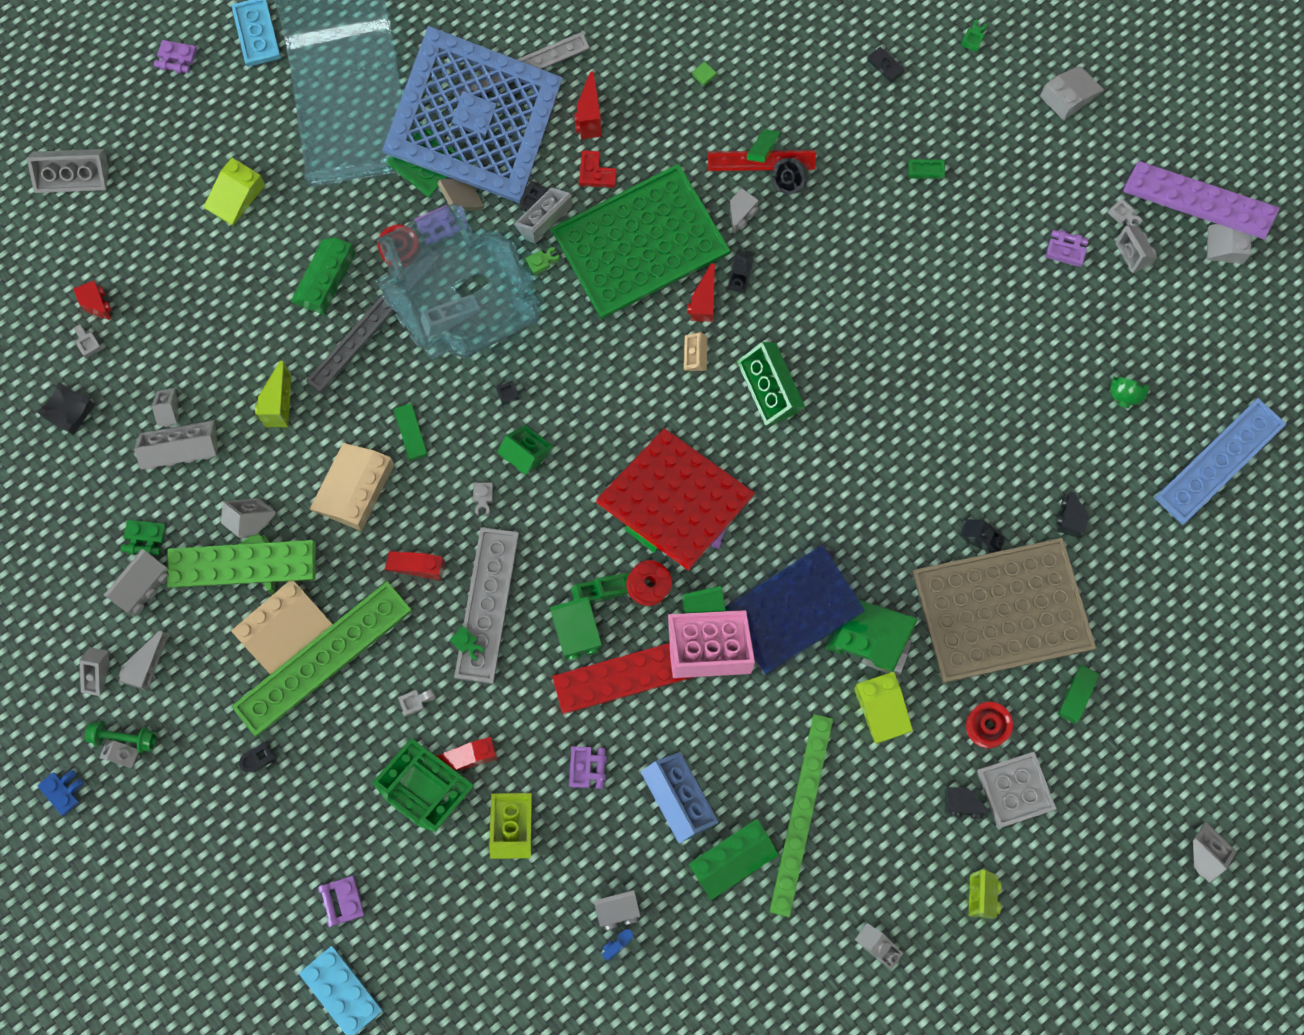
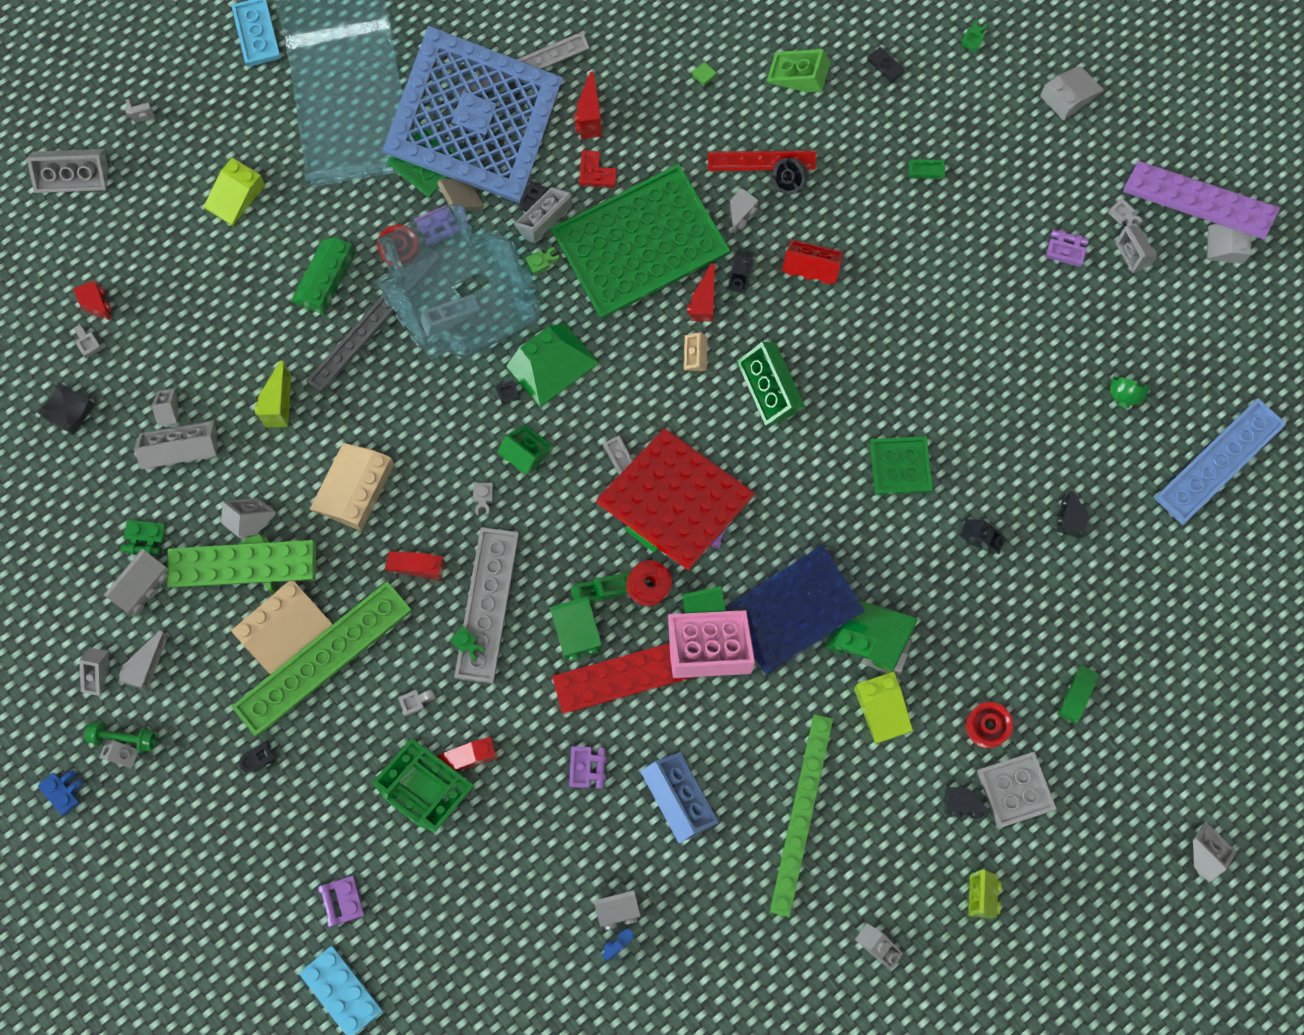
medium lavender plate [154,40,197,74] -> none
green tile [394,403,428,461] -> none
lime slope [489,793,532,859] -> none
green slope [688,819,778,900] -> none
green tile [747,129,781,163] -> none
dark tan plate [912,538,1096,684] -> none
none -> light grey bracket [125,99,155,123]
none -> green slope [506,323,599,408]
none -> light grey tile [603,435,633,475]
none -> bright green slope [767,49,831,92]
none -> red slope [782,239,844,284]
none -> green plate [869,436,933,496]

